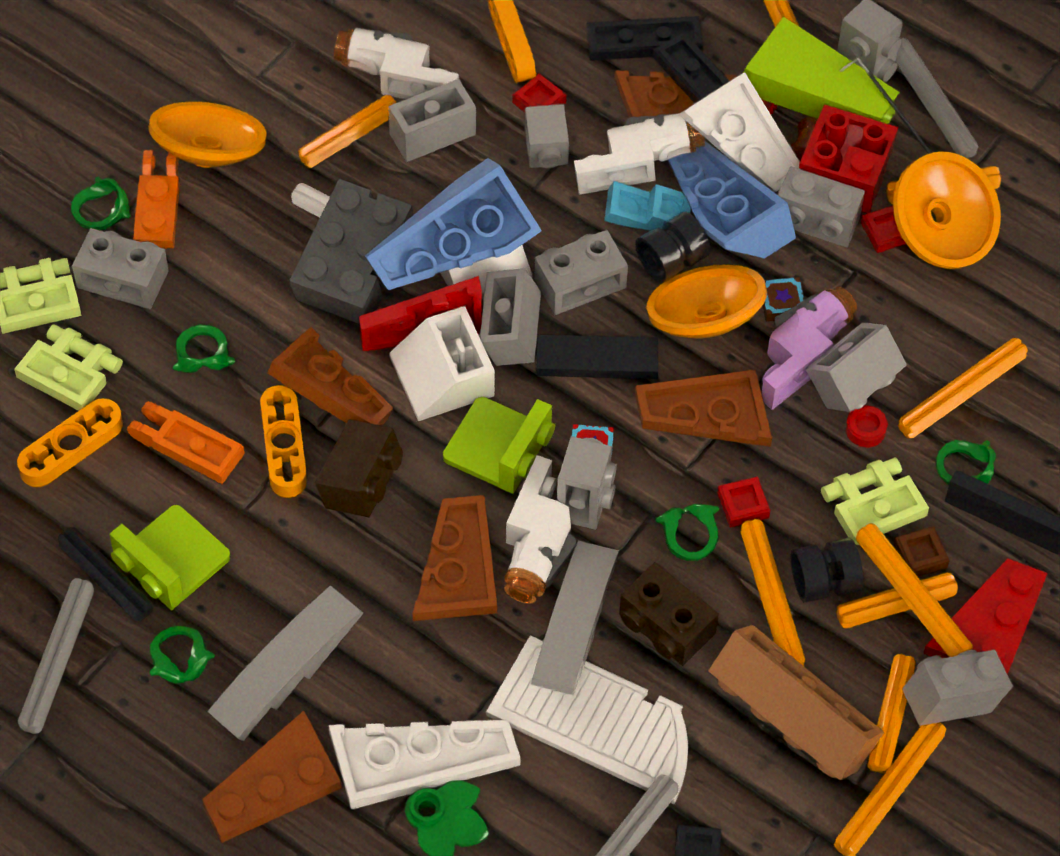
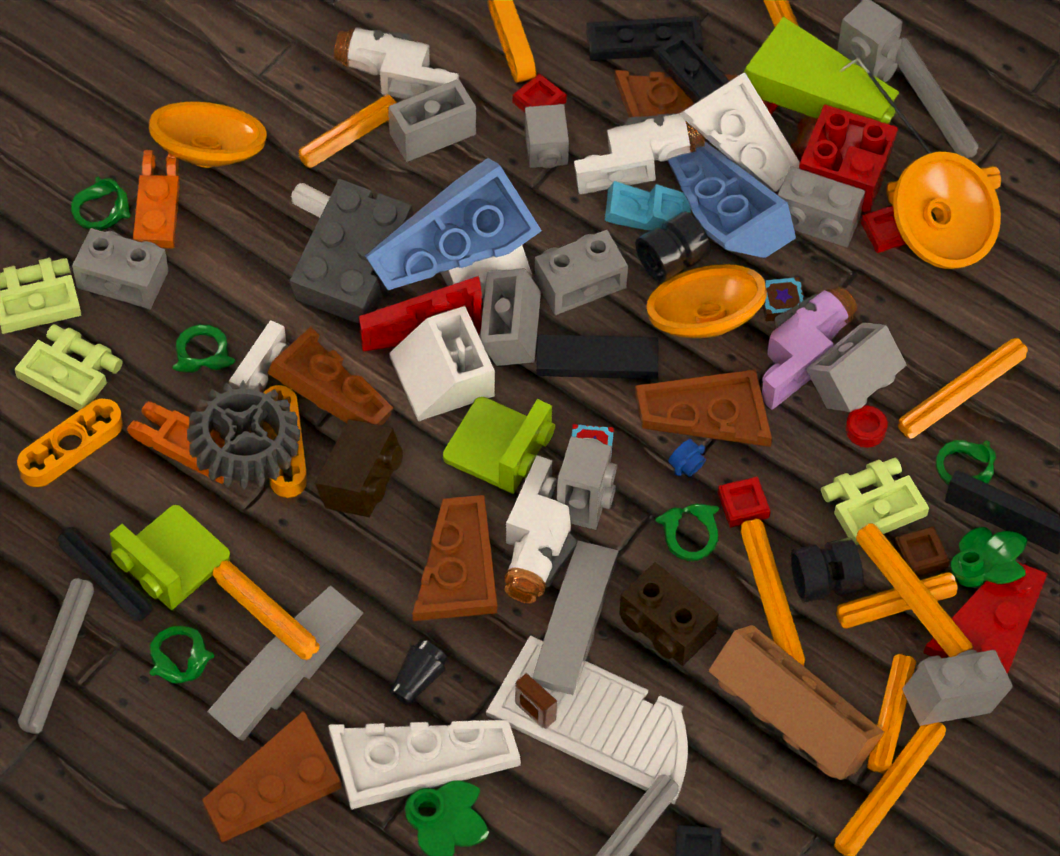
none -> dark grey gear [187,380,300,490]
none -> light orange axle [212,561,320,660]
none -> white plate [229,320,289,391]
none -> black cone [389,639,448,706]
none -> reddish brown tile [515,673,557,729]
none -> blue plate [668,439,706,477]
none -> green plate [951,527,1027,587]

